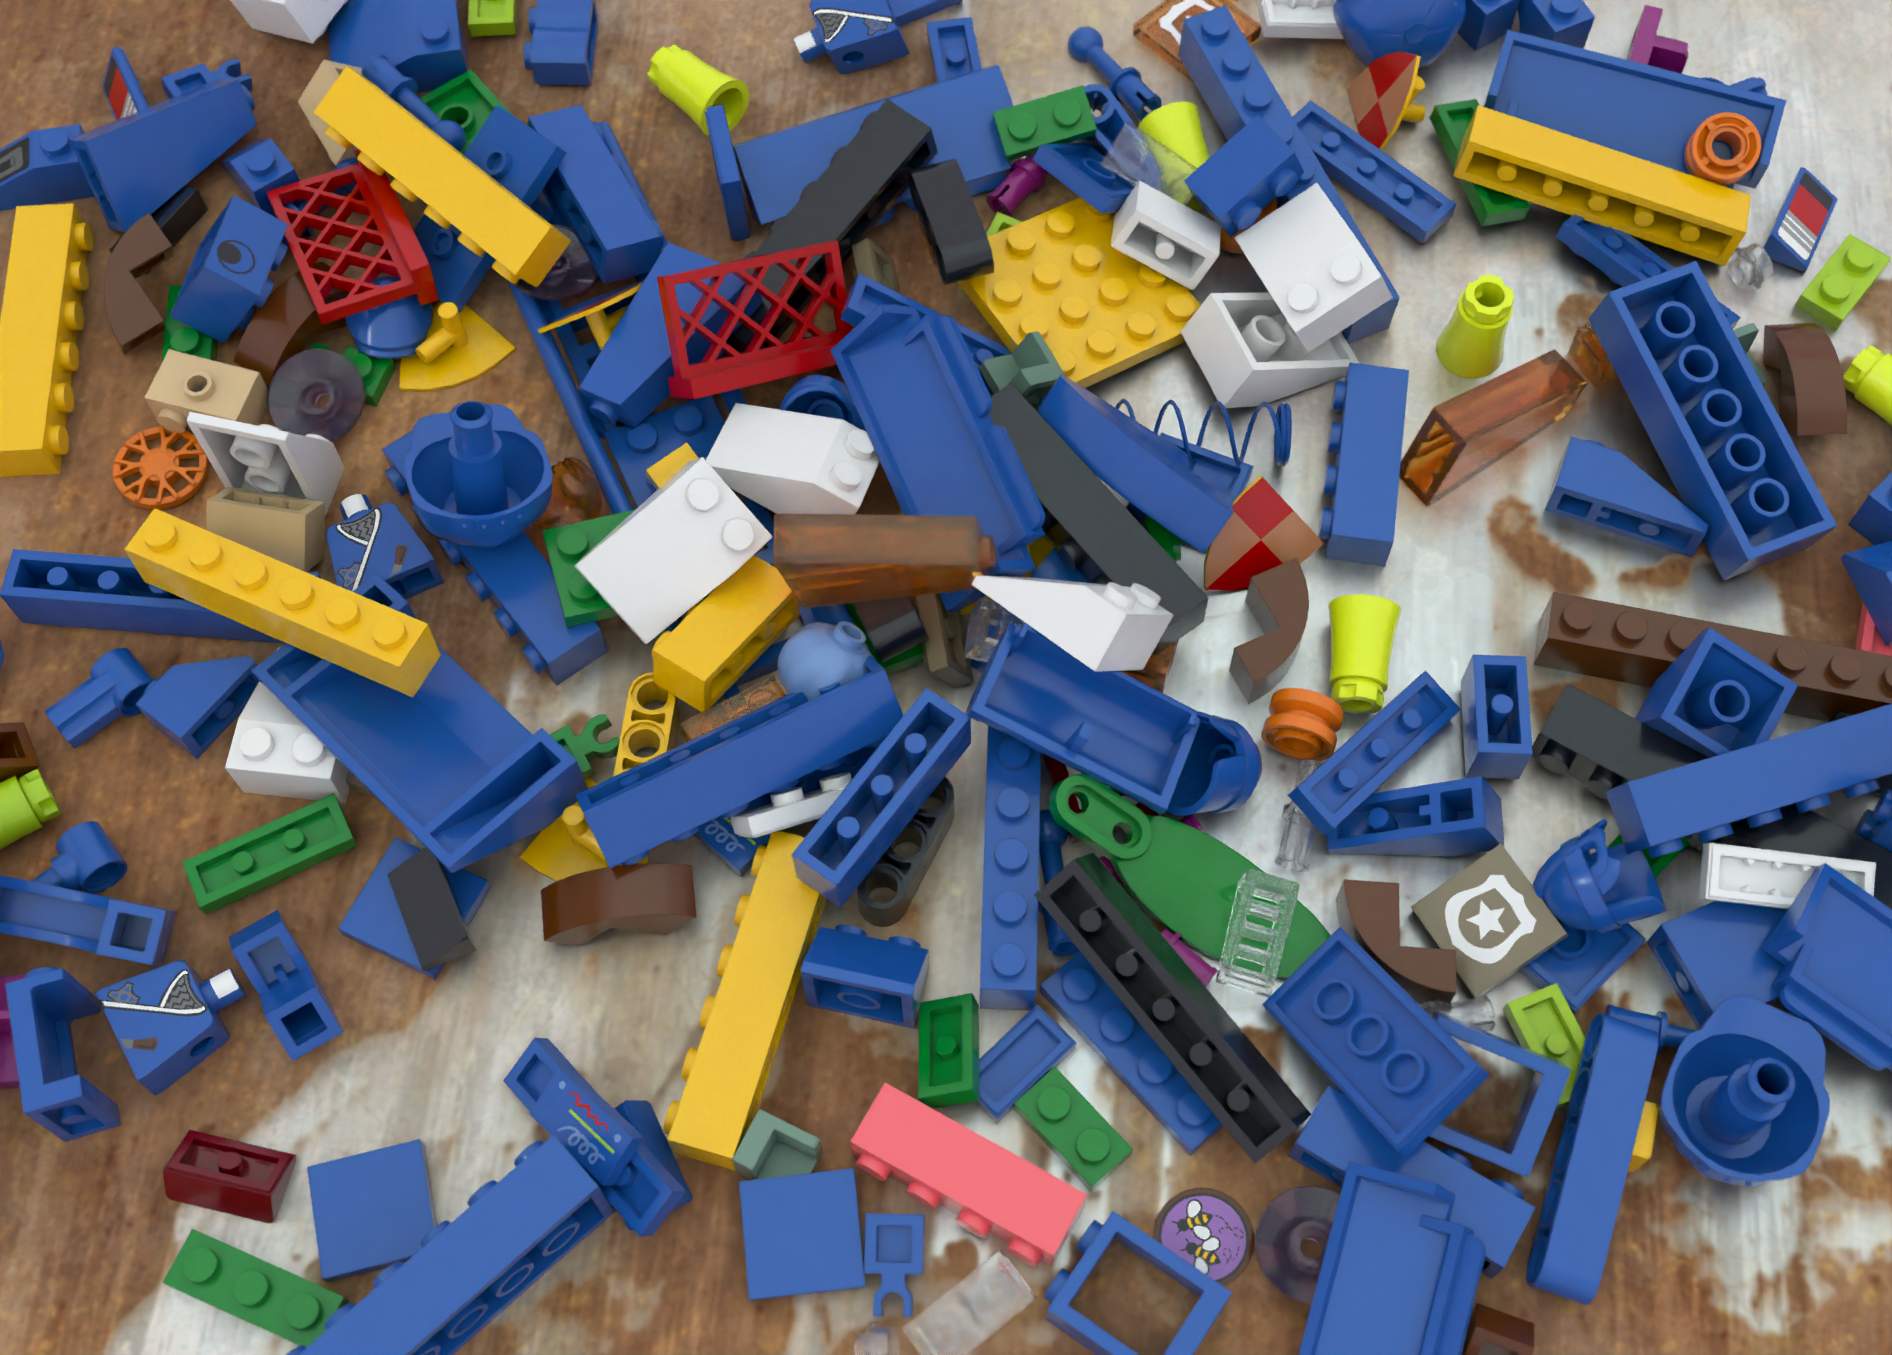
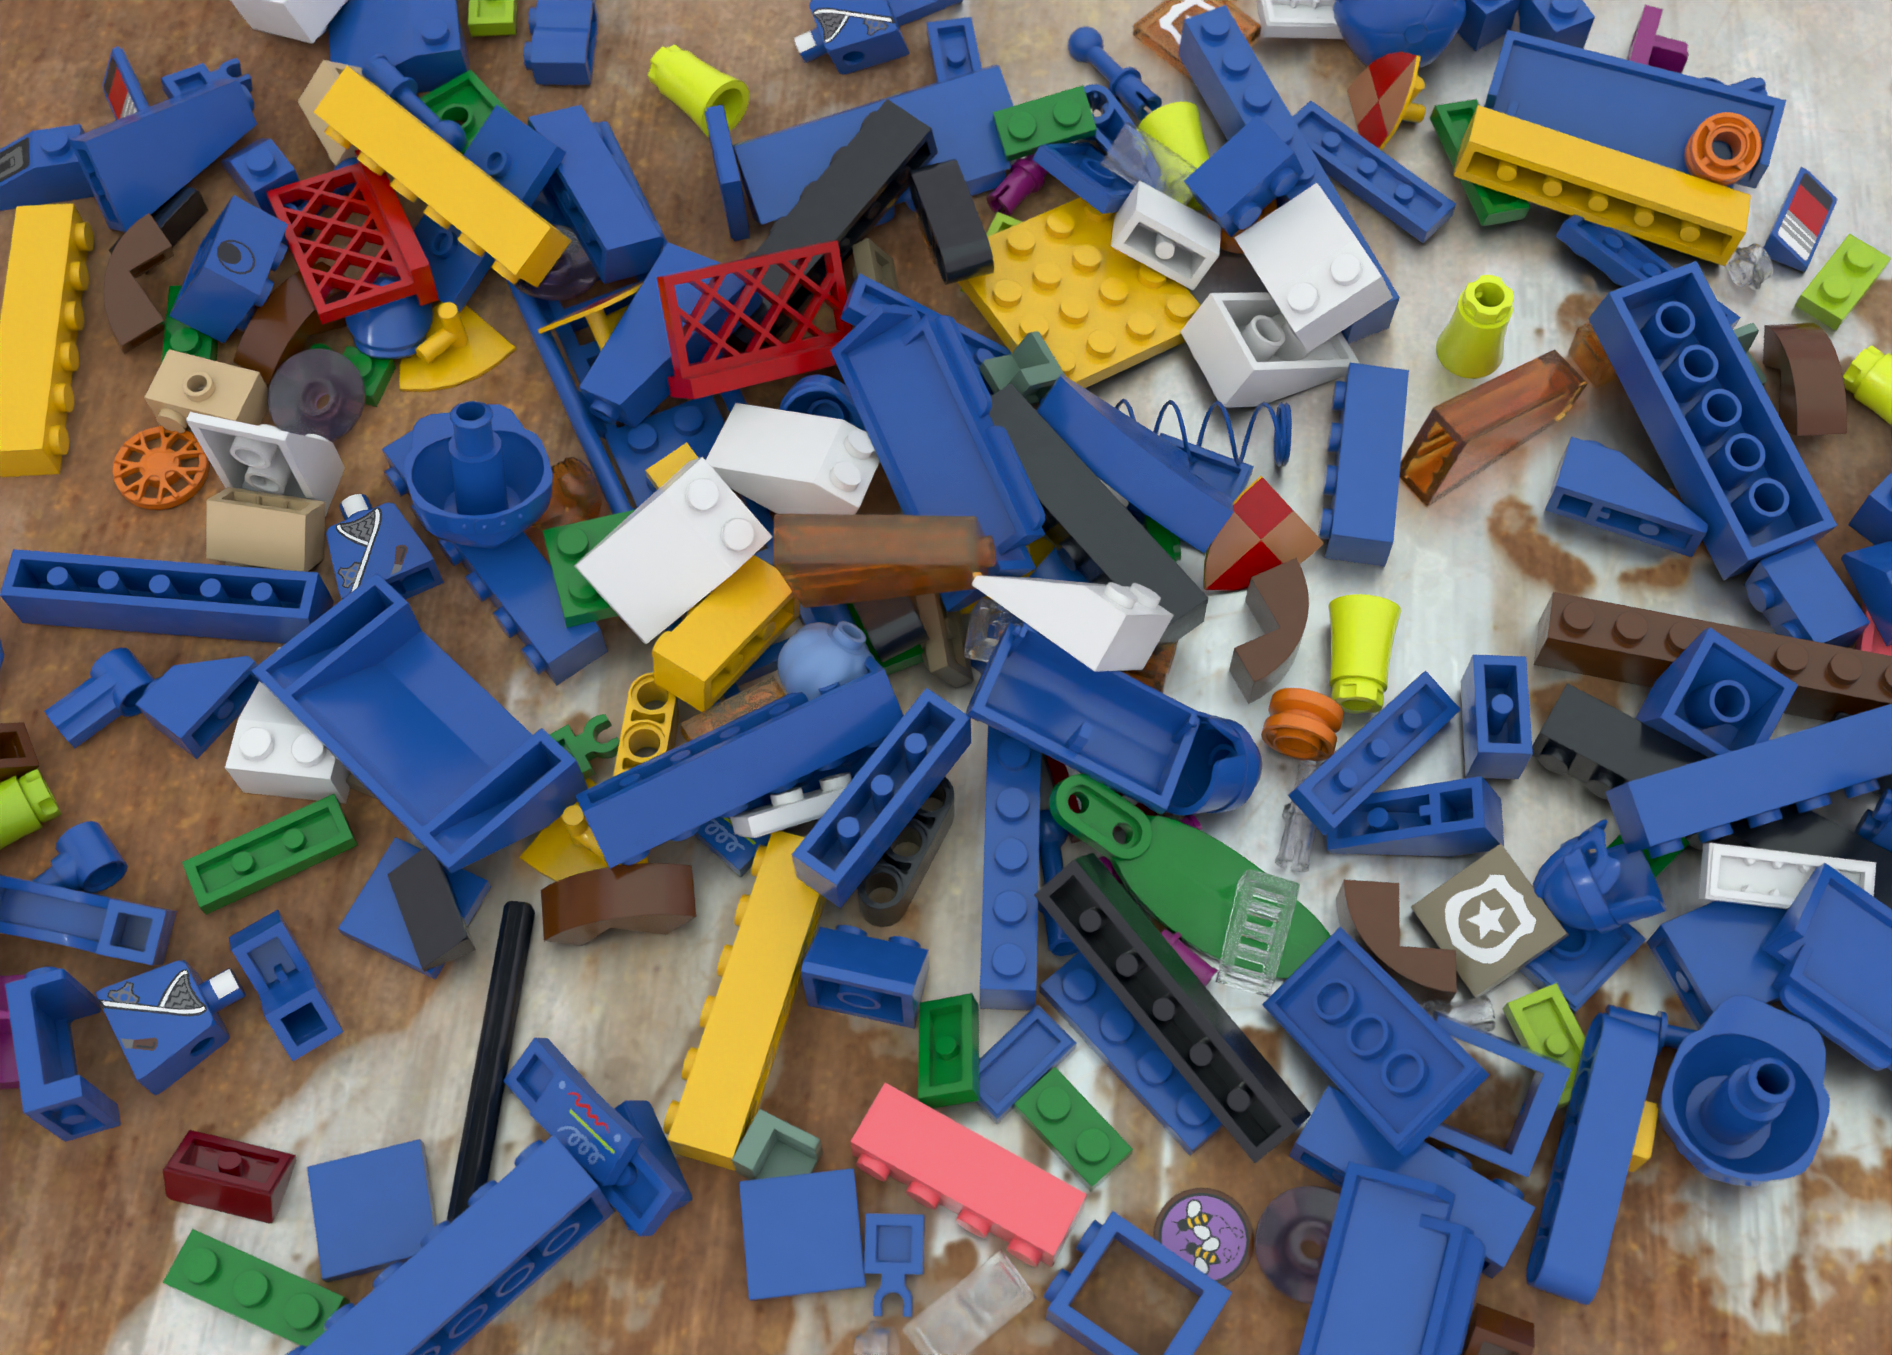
yellow brick [124,508,441,698] -> none
none -> black axle [447,901,535,1223]
none -> blue brick [1744,539,1870,648]

